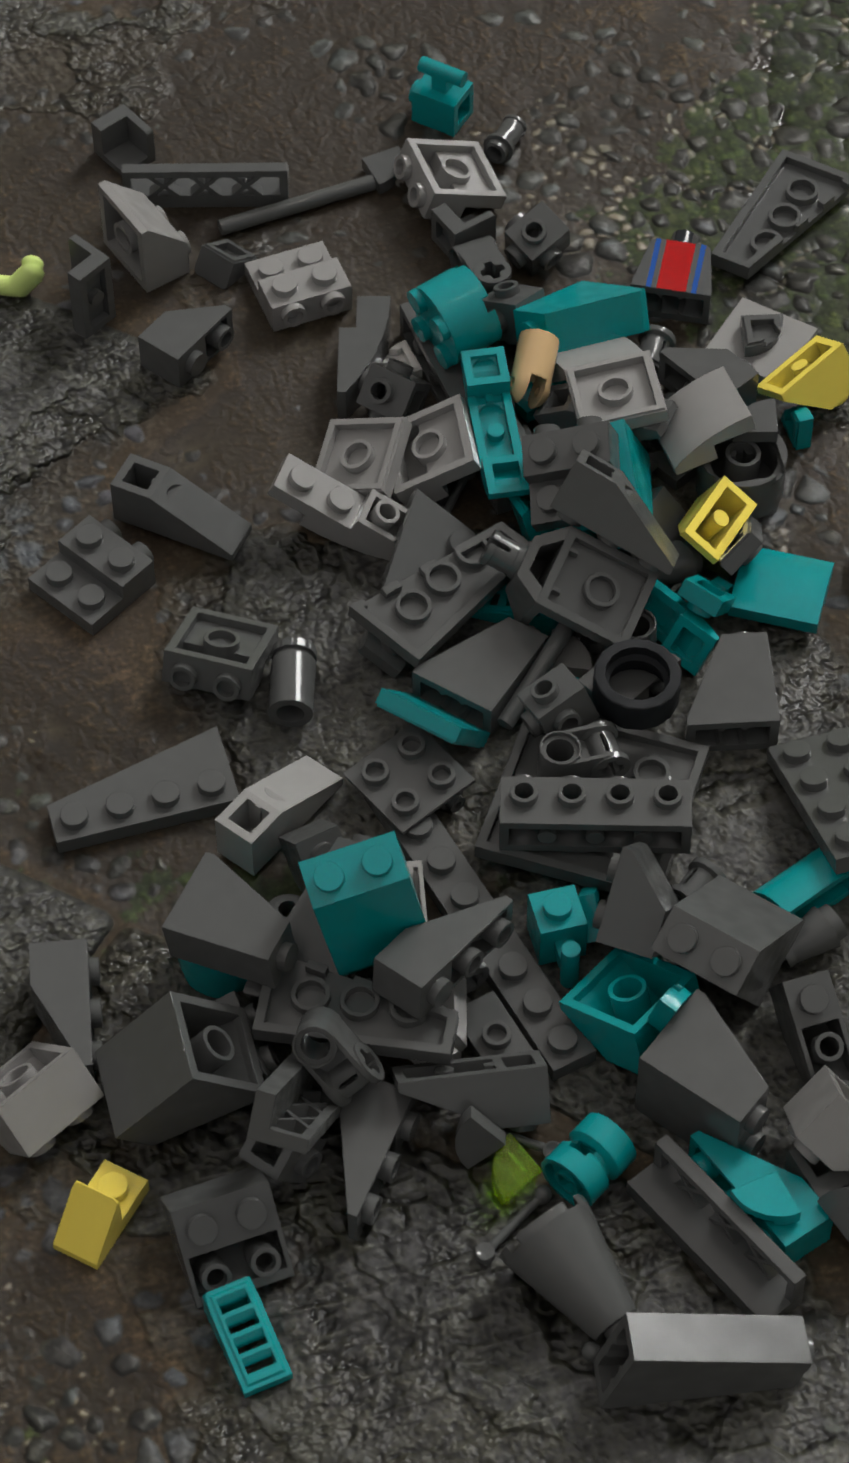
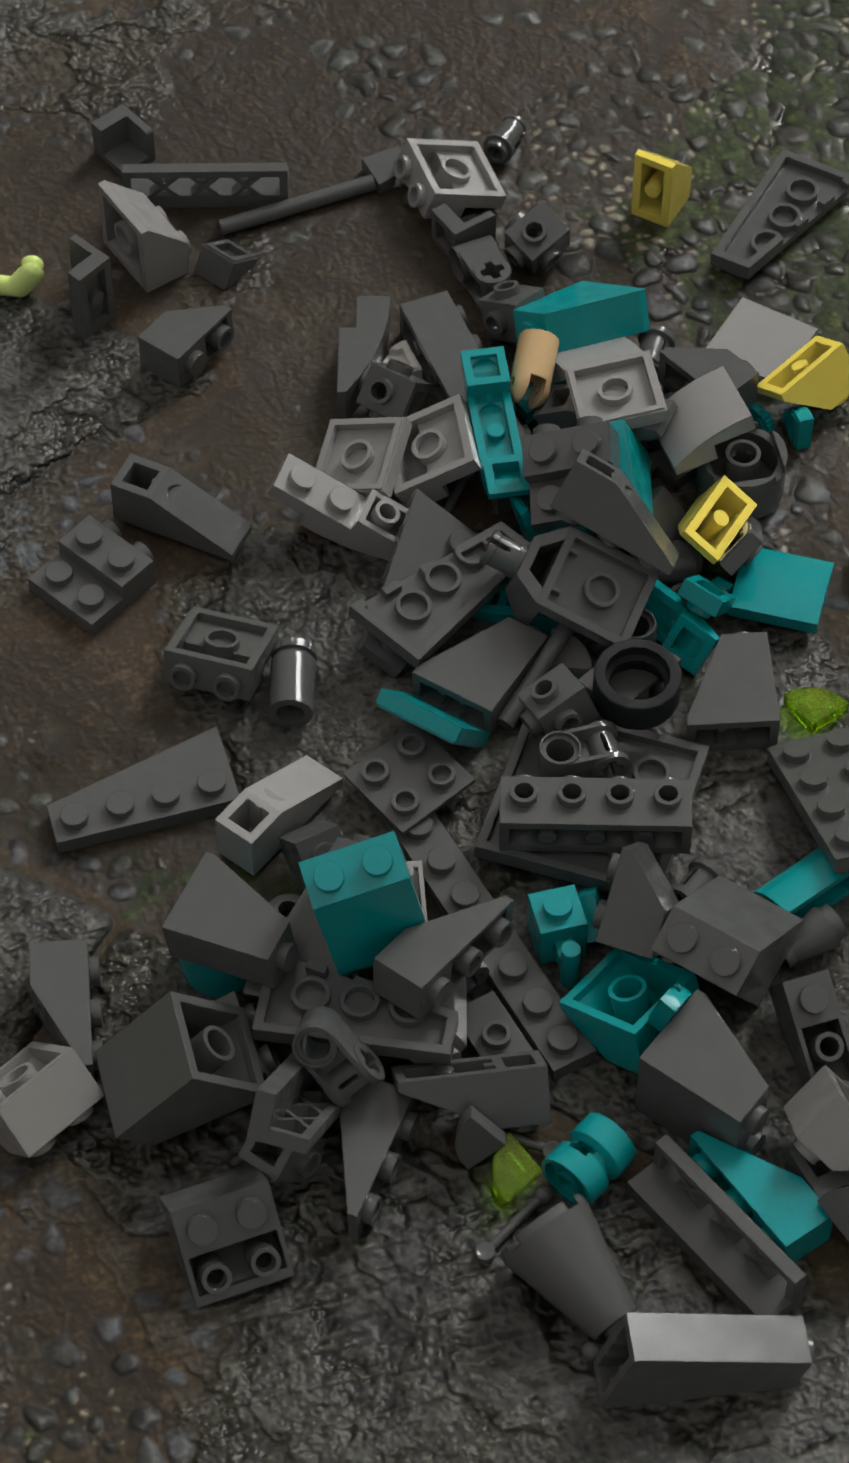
light yellow slope [53,1159,149,1270] -> none
teal slope [203,1276,293,1398] -> none
light grey plate [244,241,352,332] -> none
teal brick [407,265,502,369] -> none
teal brick [408,56,474,137] -> none
dark grey torso [631,229,712,325] -> none
teal tile [730,1171,801,1225] -> none
dark grey tile [733,398,778,442] -> none
dark grey tile [740,314,784,357] -> none
none -> light yellow slope [631,149,692,228]
none -> clear neon green tile [783,687,849,733]

